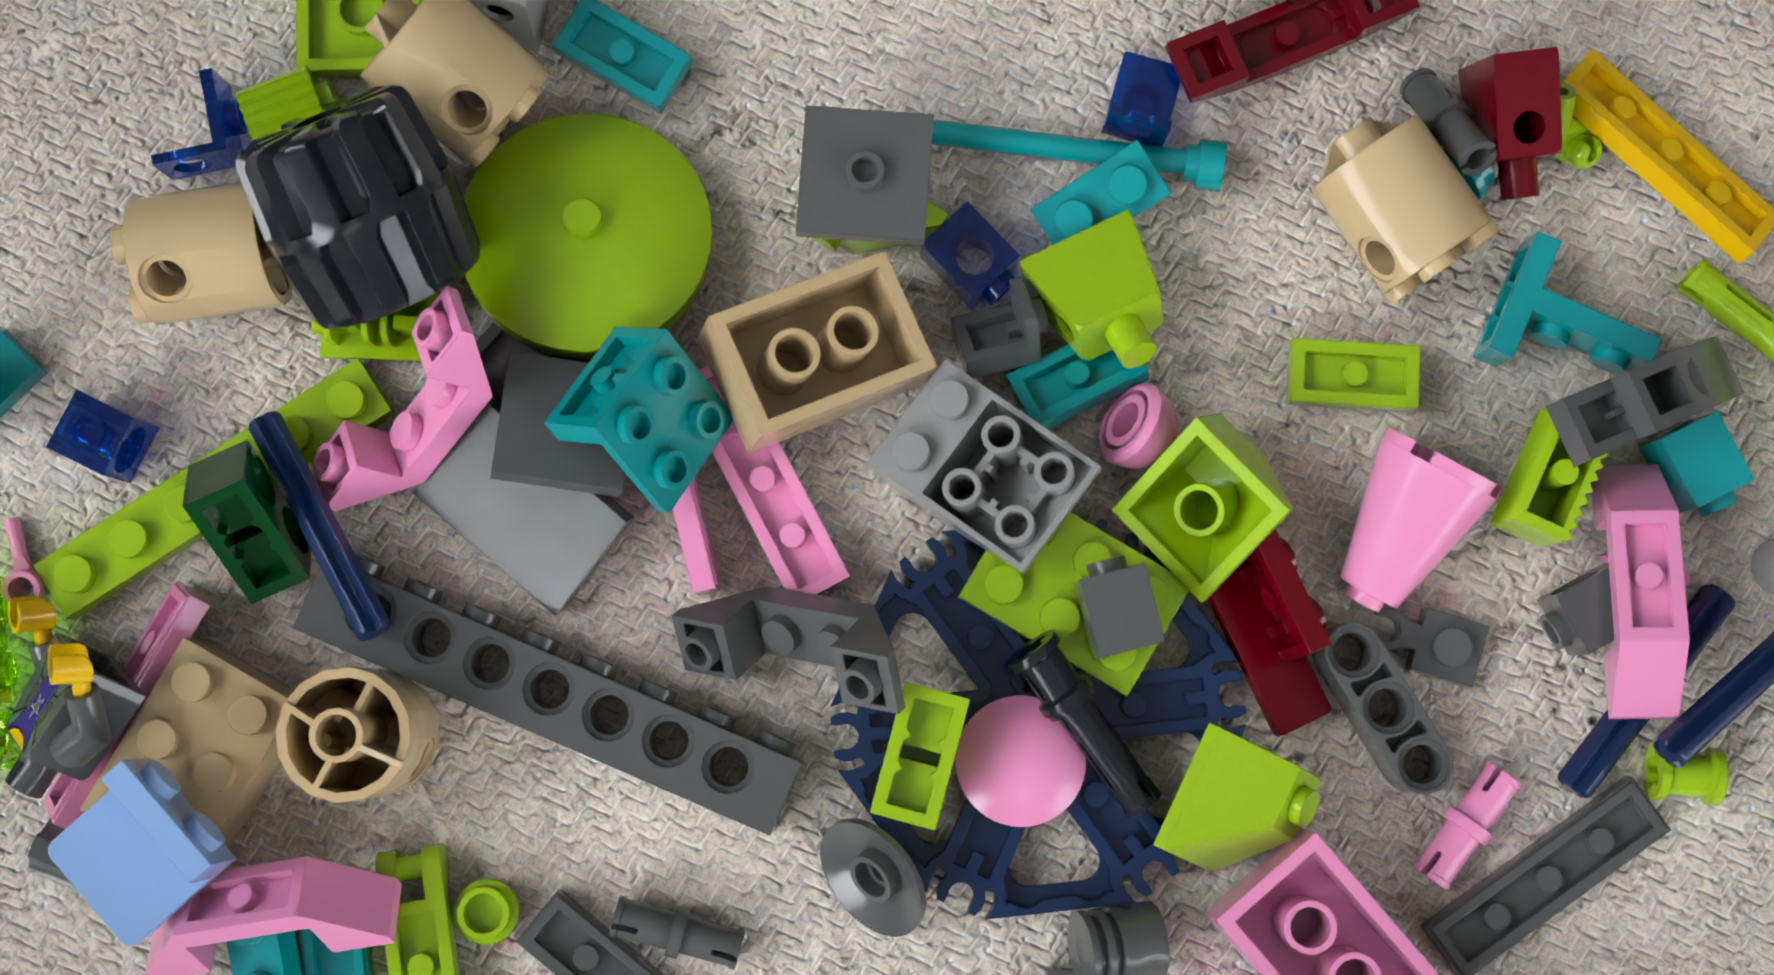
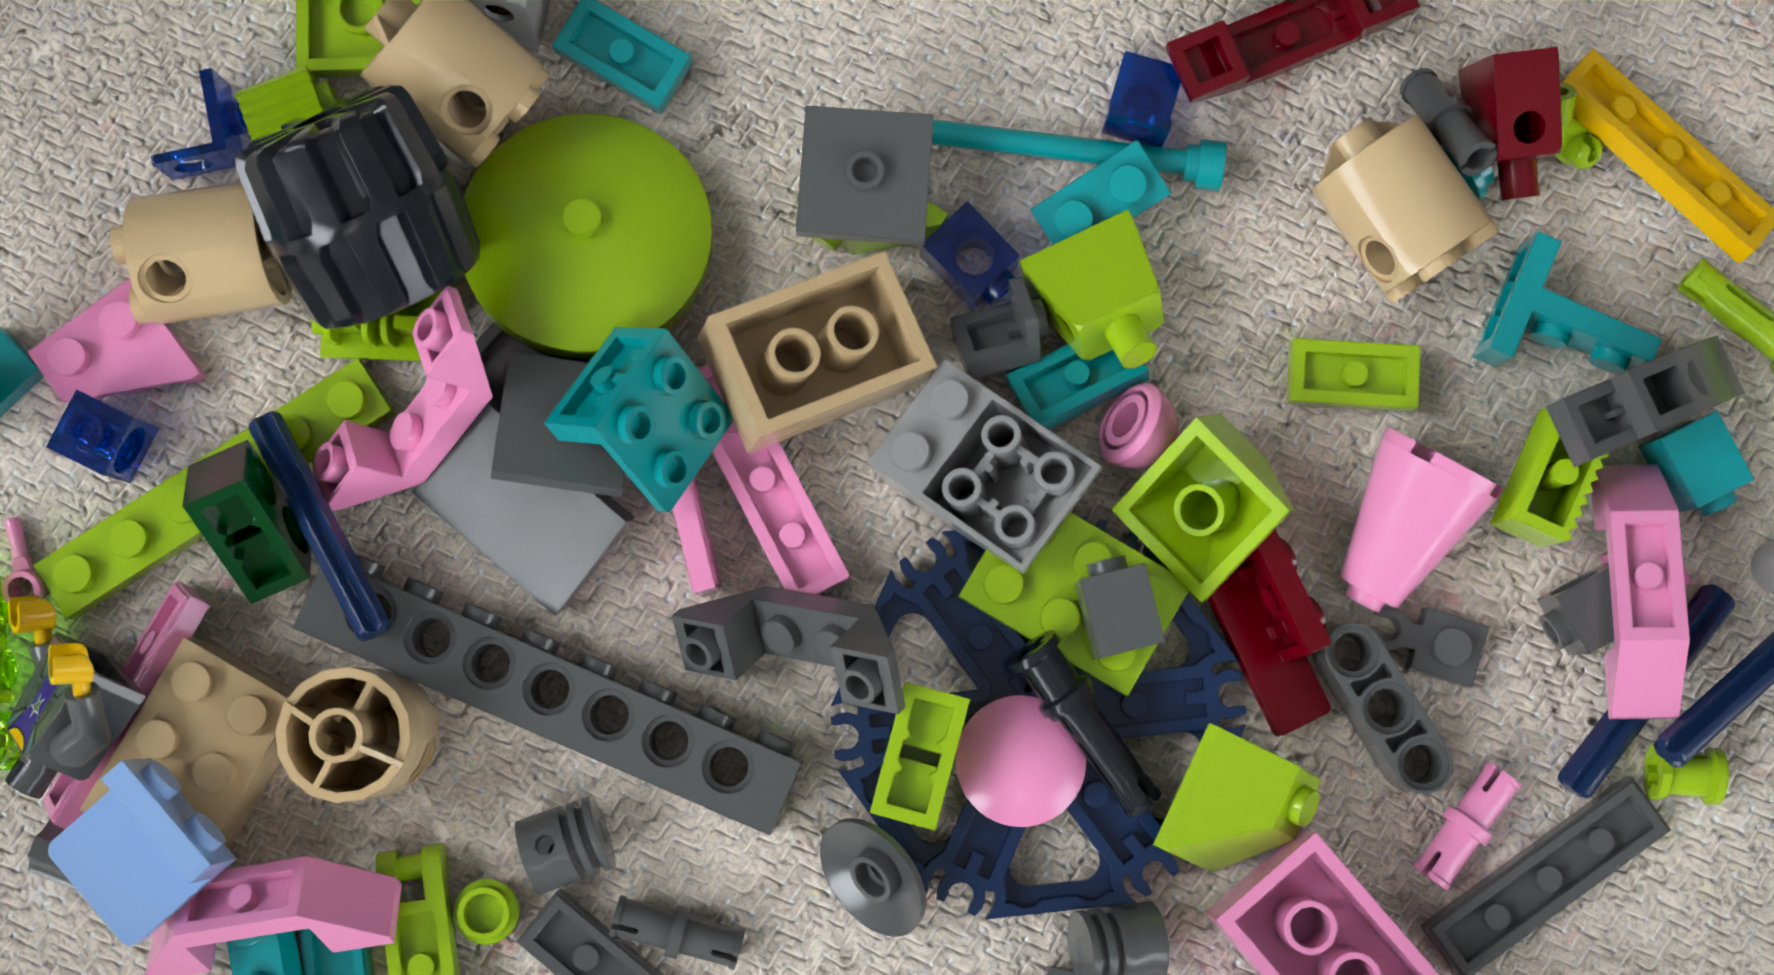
none -> bright pink wing [27,278,208,405]
none -> dark grey piece [514,795,616,895]

